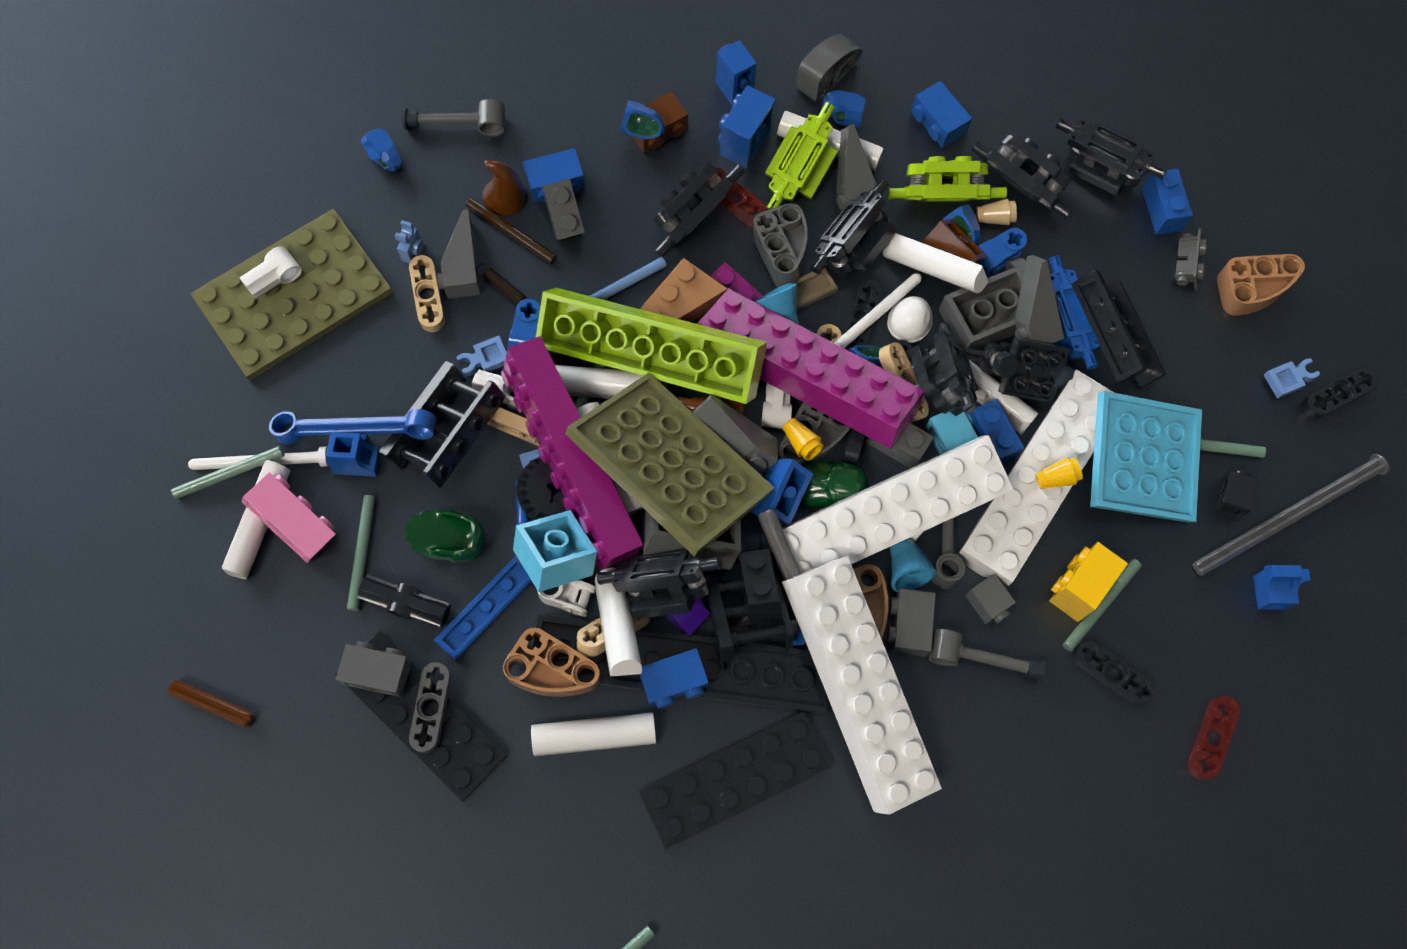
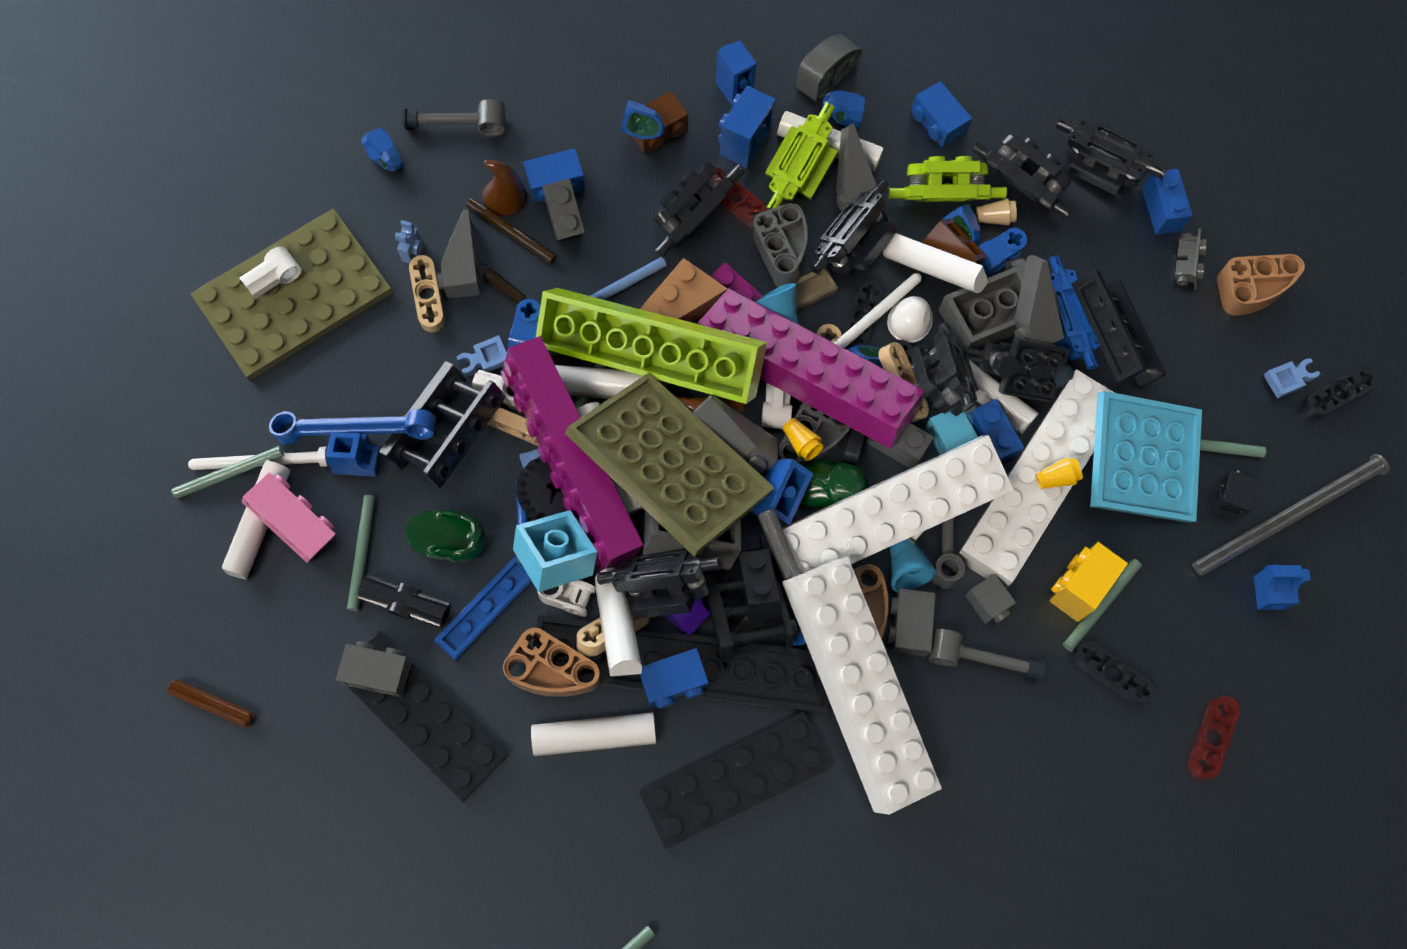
dark grey beam [409,662,452,754] -> none

